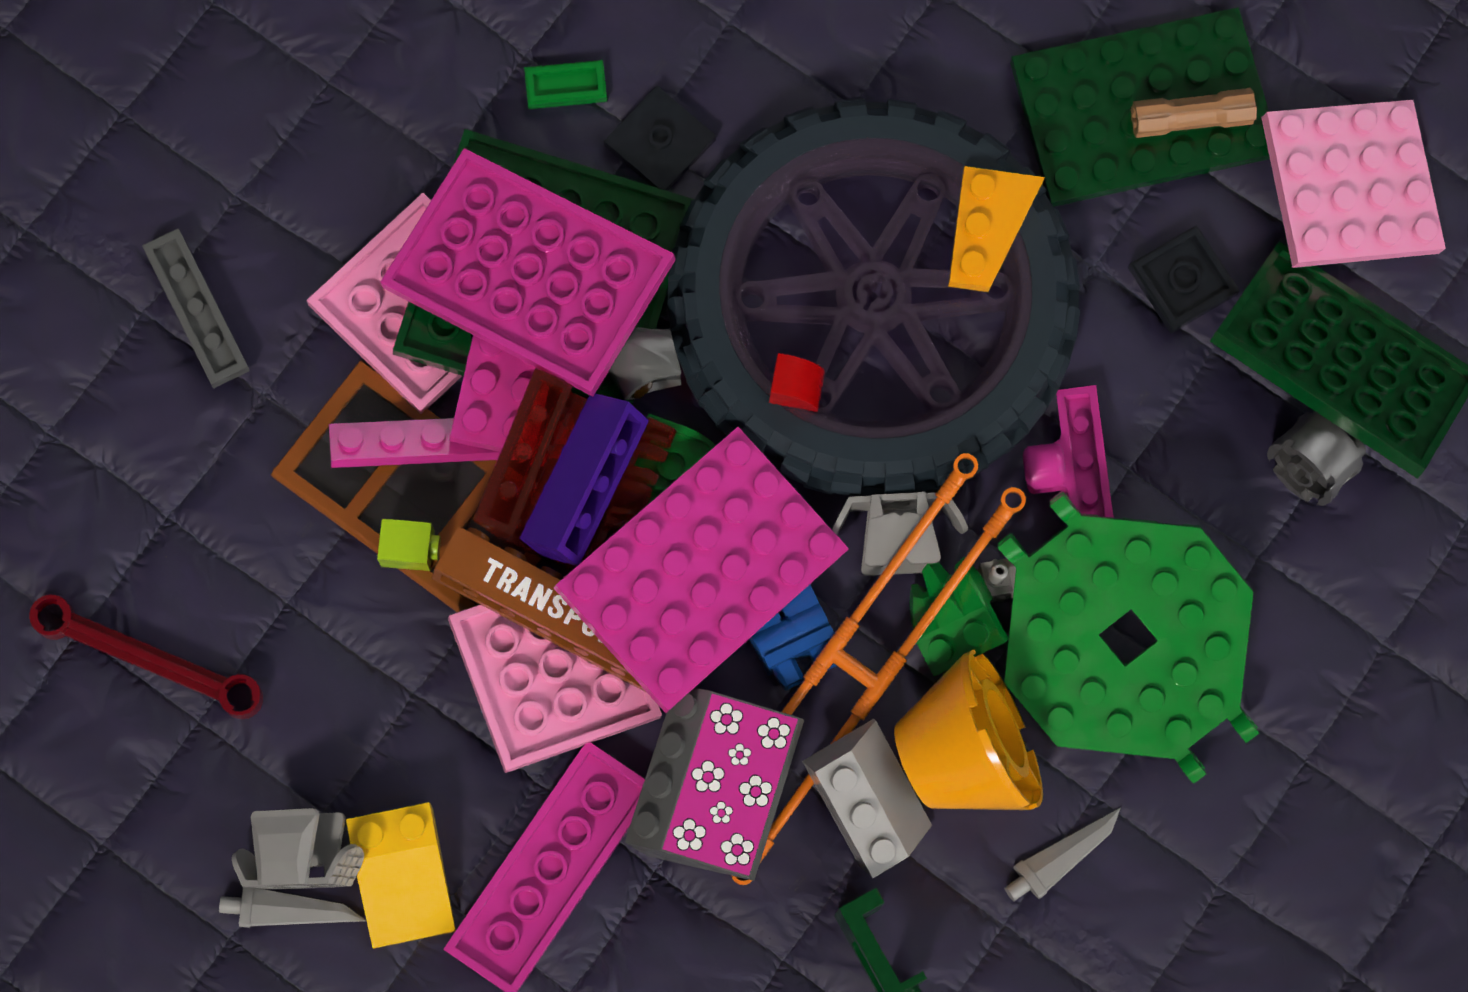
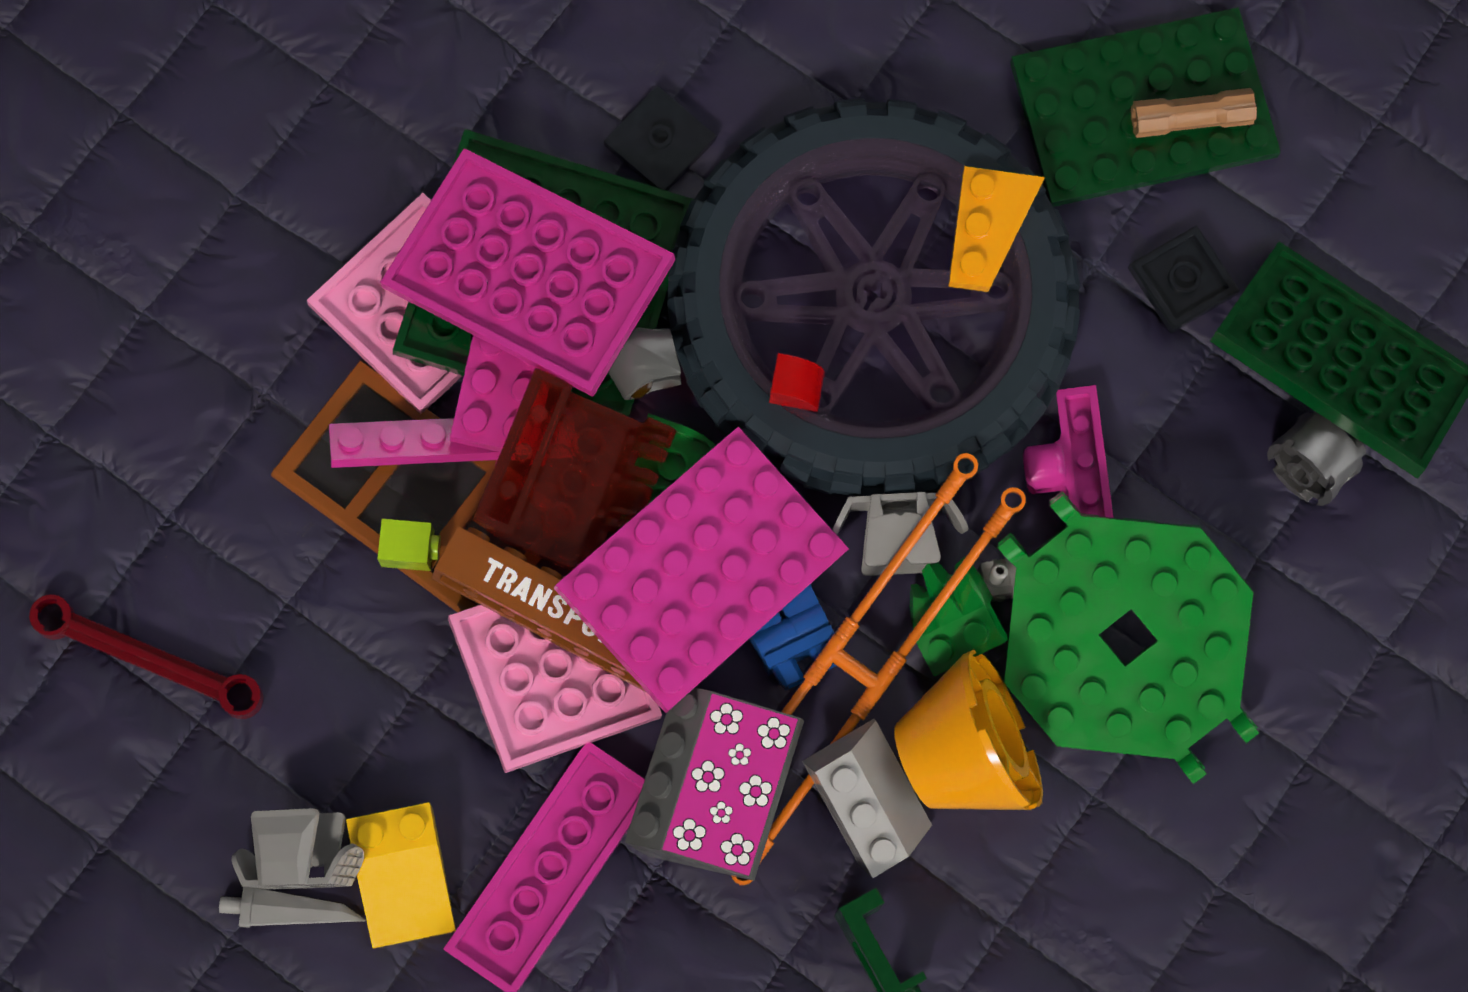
dark grey plate [142,228,250,389] -> none
dark purple brick [519,393,649,566] -> none
green tile [524,60,607,109] -> none
light grey bar [1004,808,1121,901] -> none
bright pink plate [1261,100,1446,268] -> none

